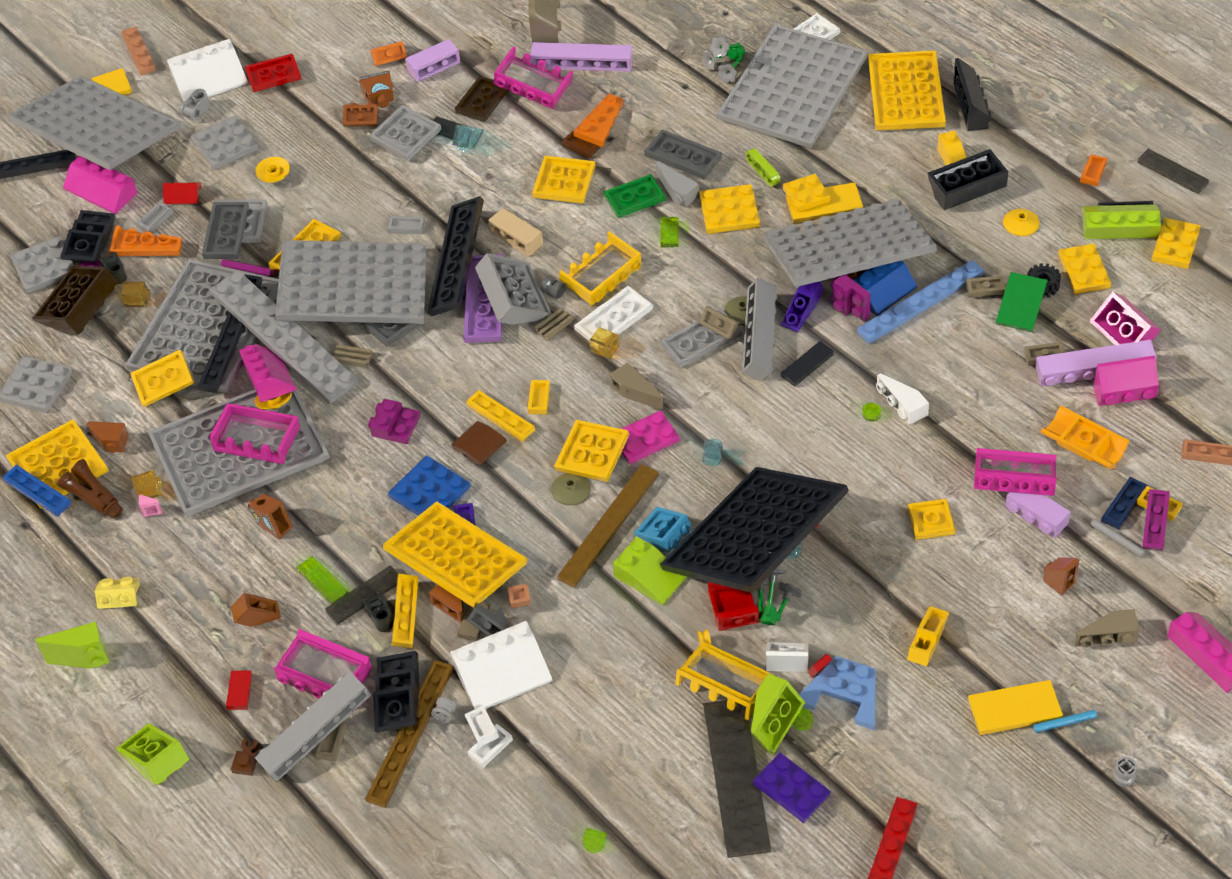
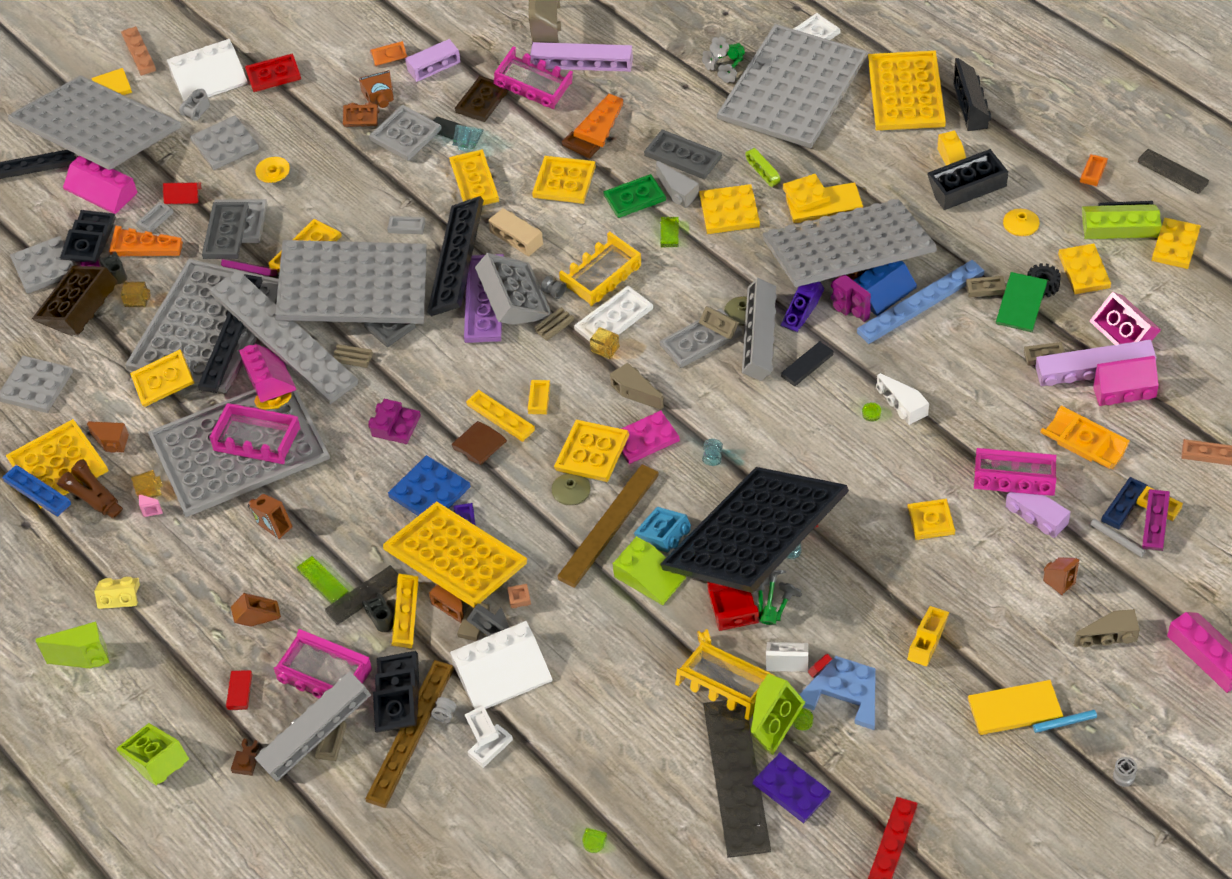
none -> yellow plate [449,149,499,205]

